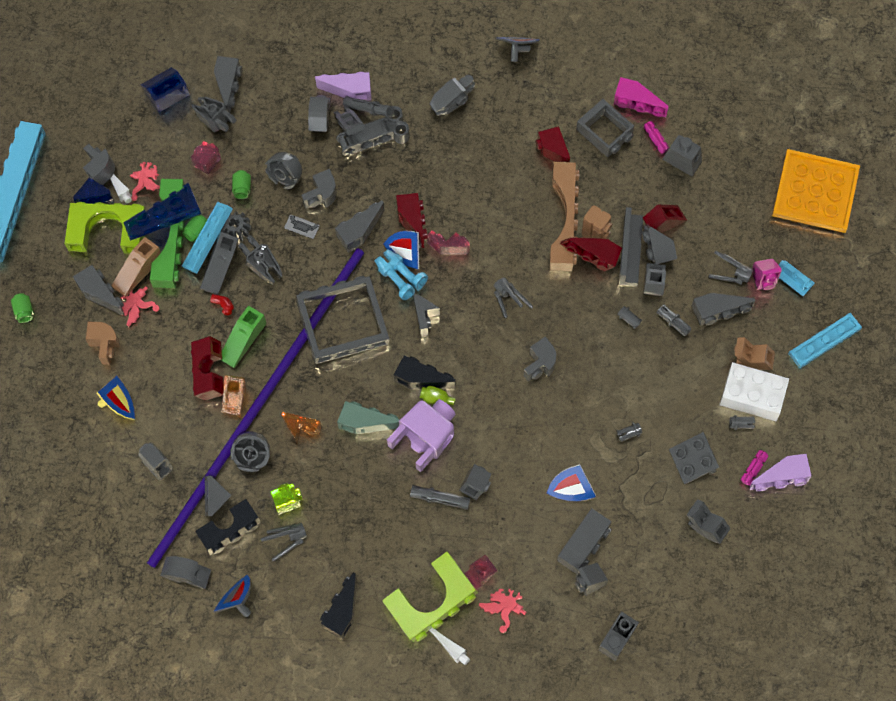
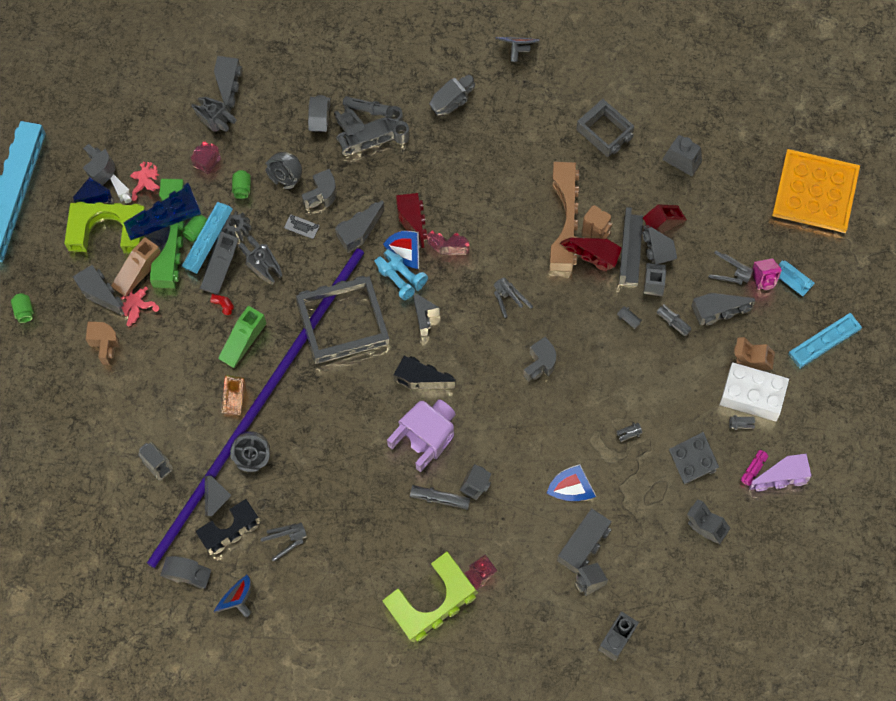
shield [97,376,135,420] -> none
clear blue slope [141,67,190,112] -> none
dark red arch [191,336,224,401] -> none
clear neon green brick [270,483,302,515] -> none
clear orange slope [282,412,322,444] -> none
lavender slope [315,72,371,101] -> none
black slope [320,572,357,640] -> none
sand green slope [337,401,400,434] -> none
lime plant [419,386,456,406] -> none
white piece [429,628,470,665] -> none
coral piece [479,589,527,633] -> none
dark red slope [535,126,570,162] -> none
dark pink slope [614,77,669,117] -> none
dark pink axle [644,121,669,154] -> none

